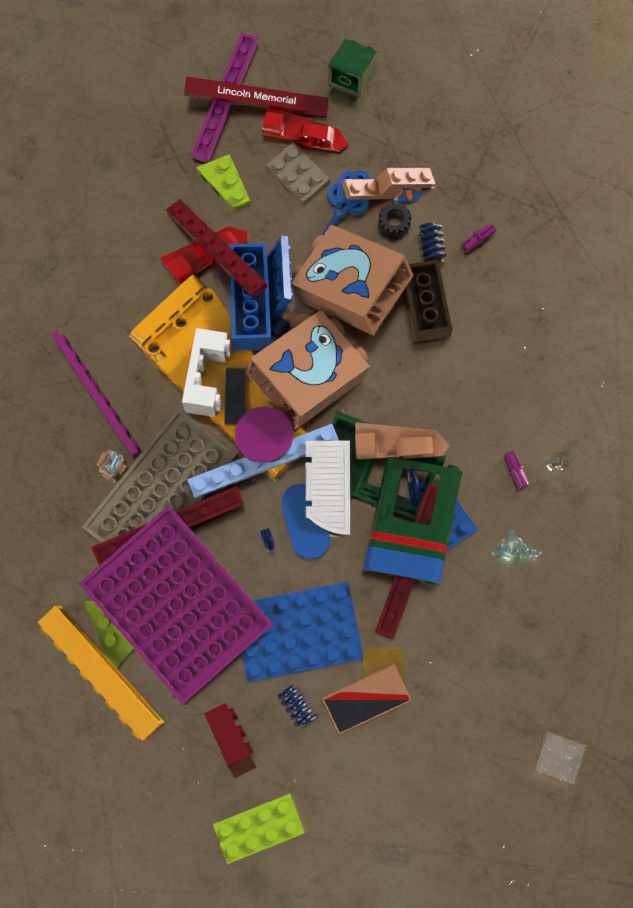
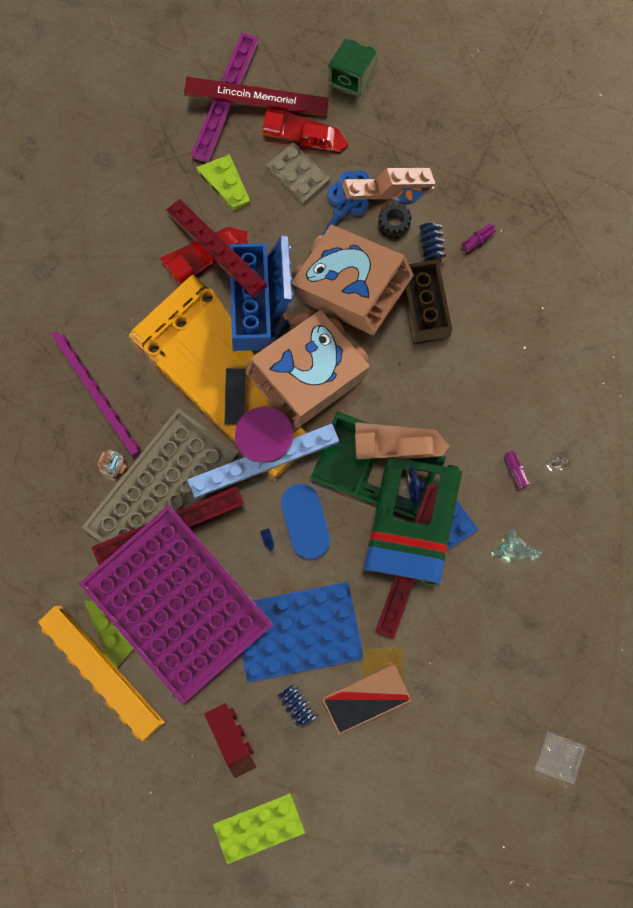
white plate [182,328,232,417] -> none
white piece [305,441,350,535] -> none

